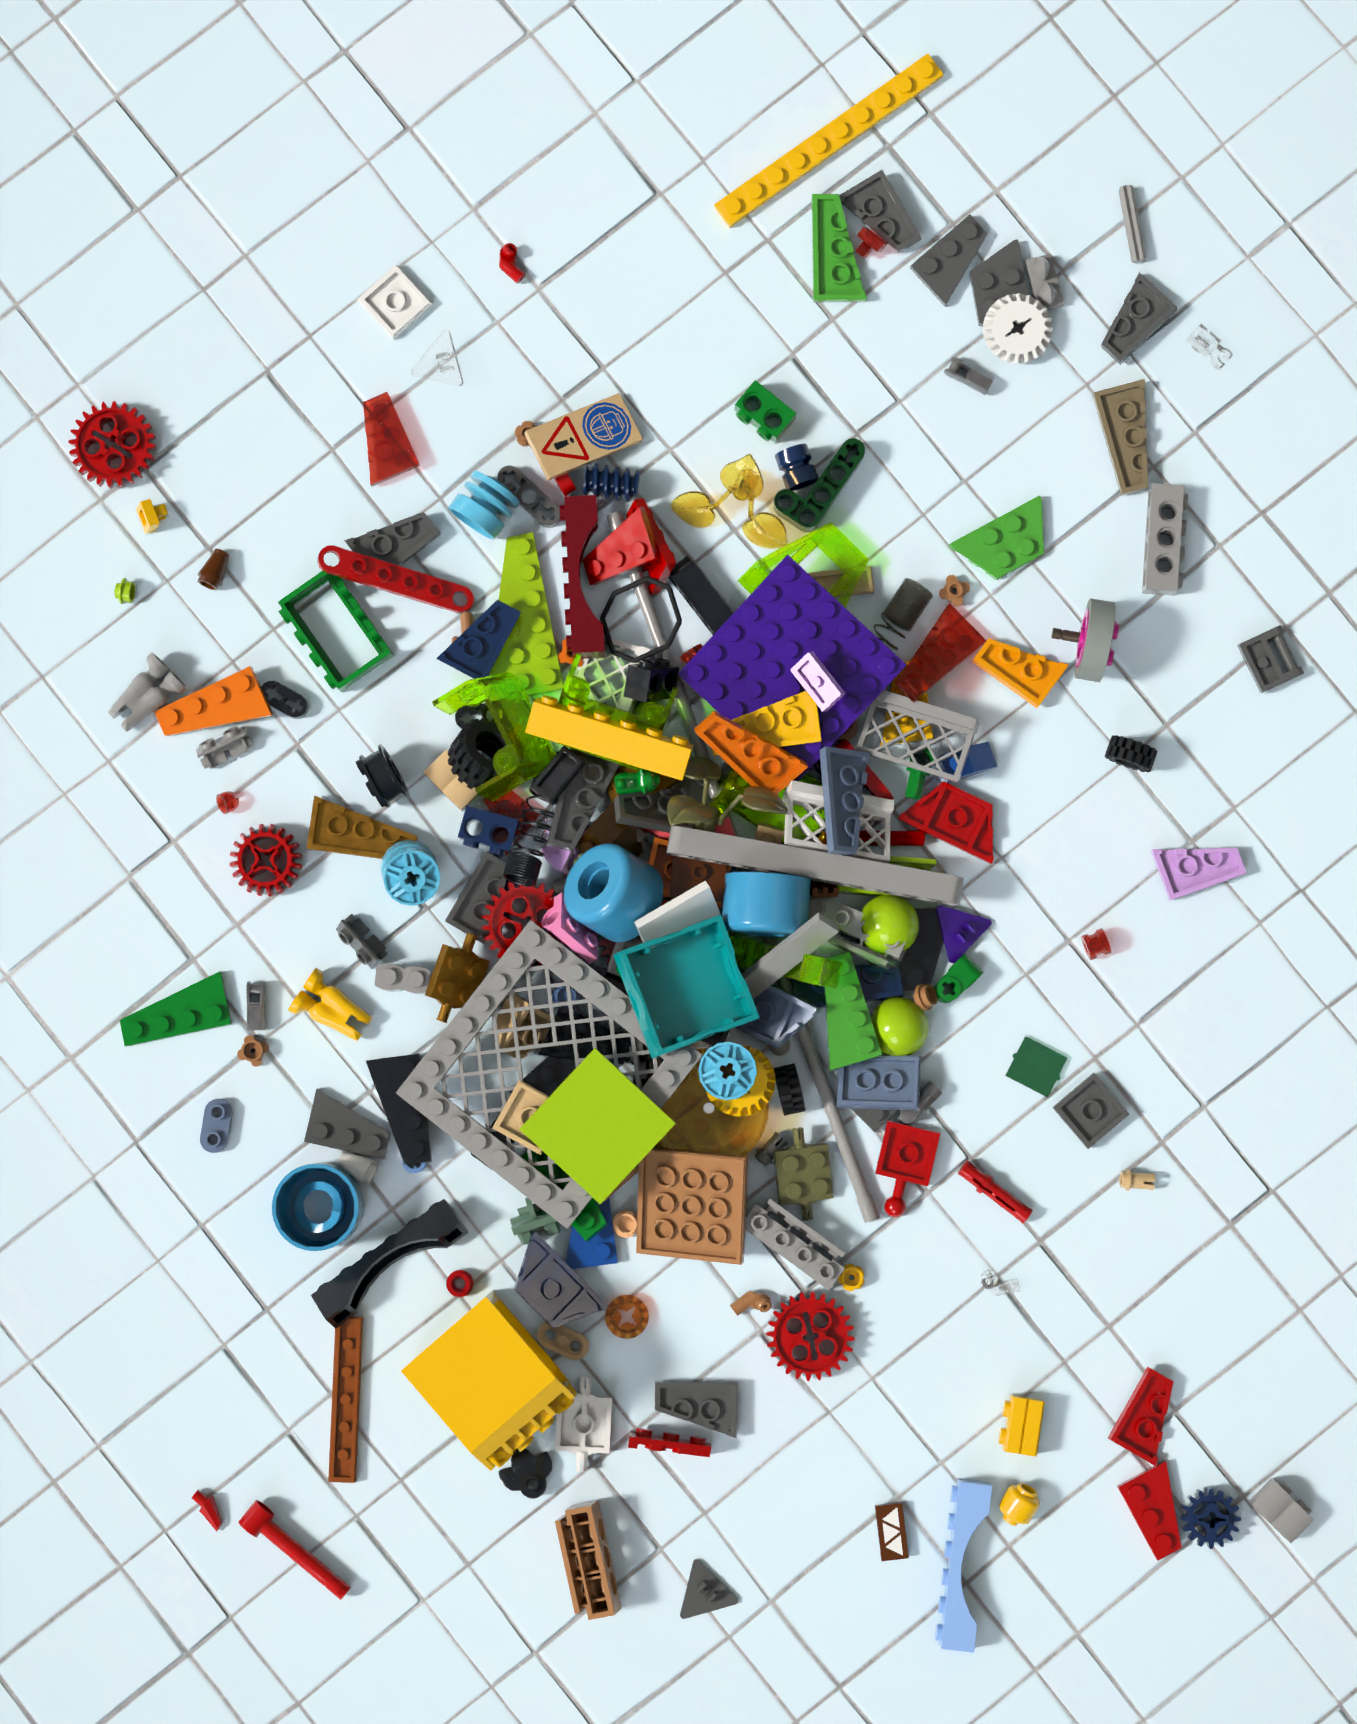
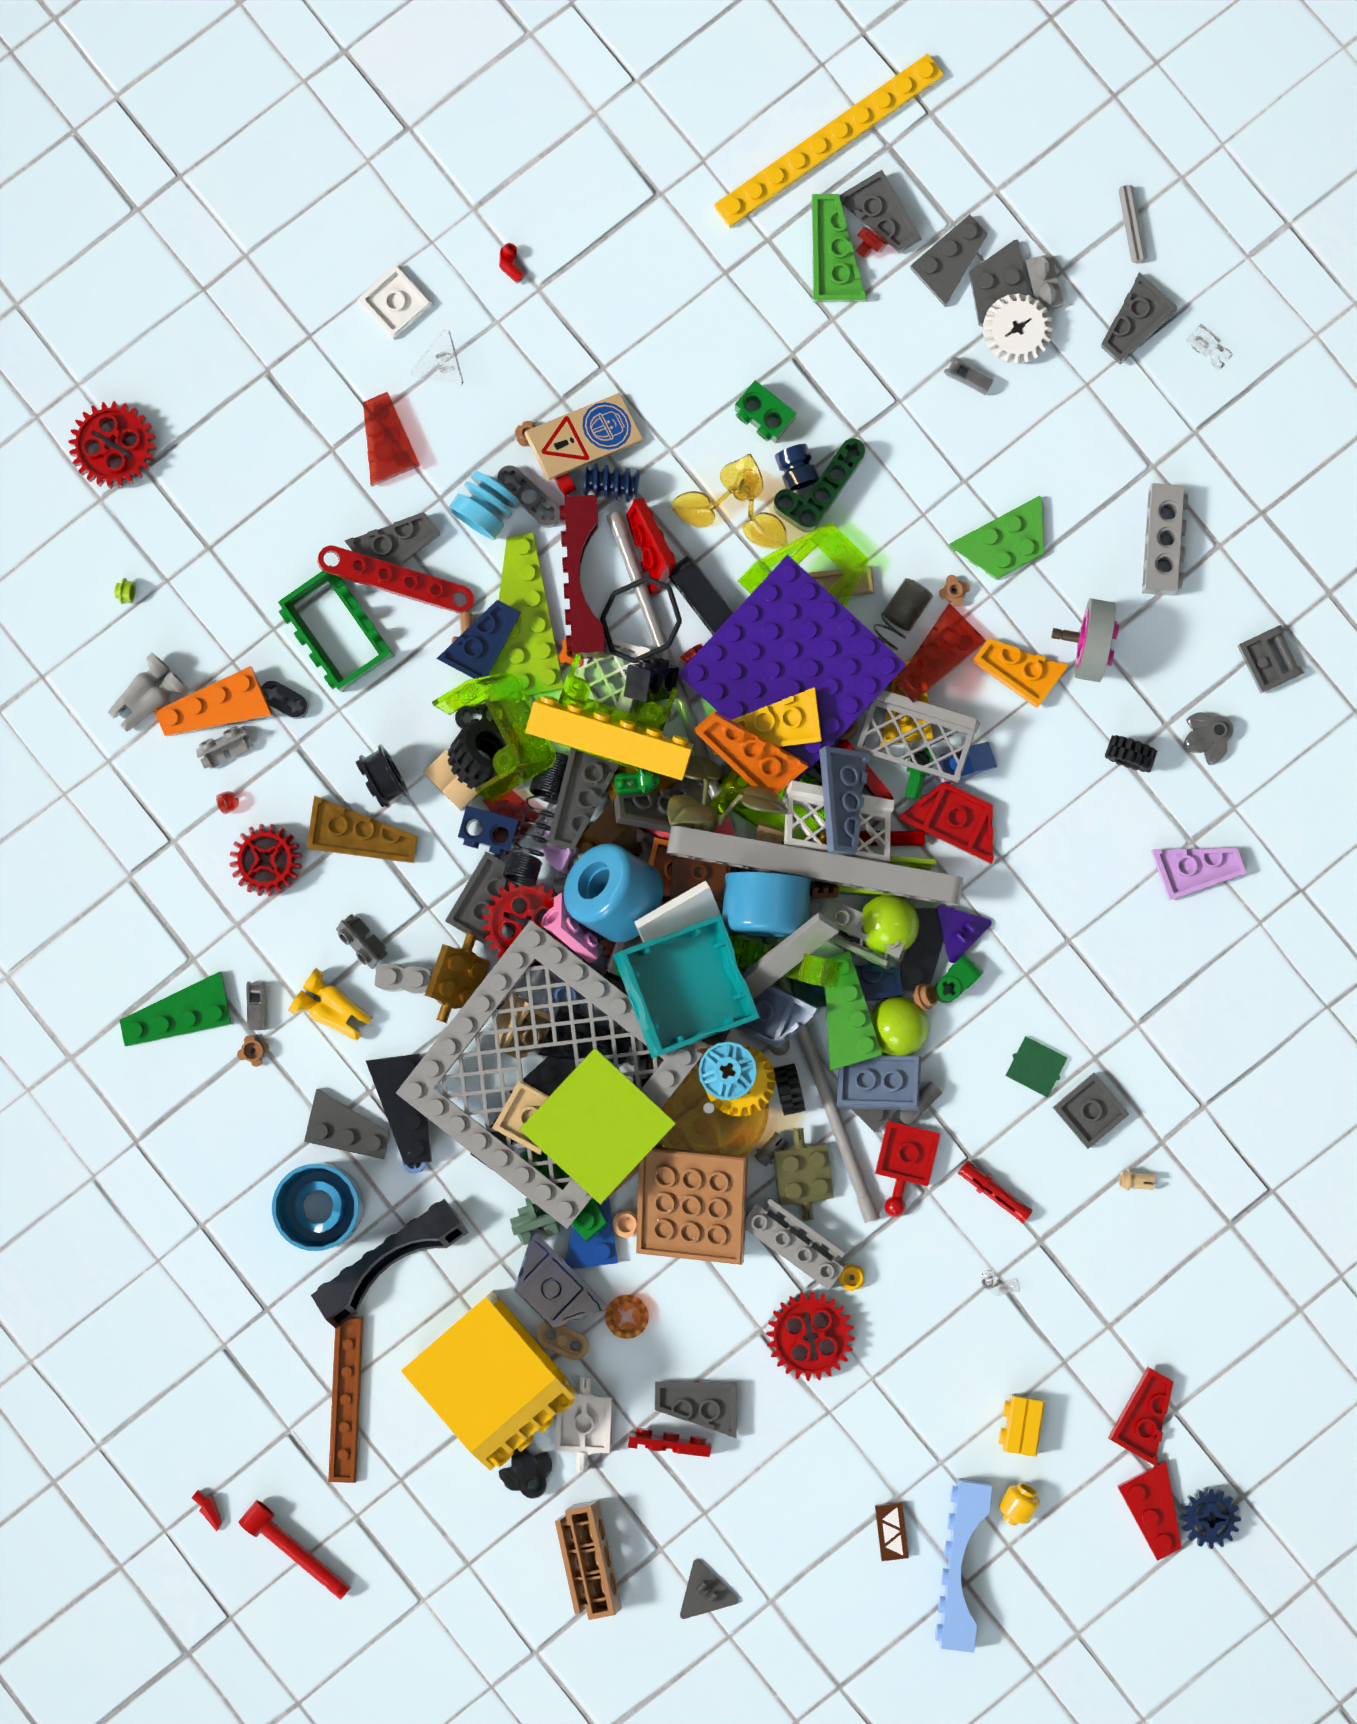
yellow tile [136,499,169,534] -> none
reddish brown cone [197,549,230,590] -> none
sand blue plate [200,1099,233,1153] -> none
white cone [336,1151,379,1185] -> none
medium azure wheel [380,840,441,906] -> none
red plate [446,1270,474,1297] -> none
black tile [530,746,586,805] -> none
wing [582,507,660,585] -> none
medium nougat arm [730,1291,772,1316] -> none
tile [790,652,846,712] -> none
clear red wheel [1081,928,1111,961] -> none
dark tan wing [1092,379,1148,496] -> none
light grey brick [1248,1478,1314,1543] -> none
none -> dark grey plate [1183,712,1234,765]

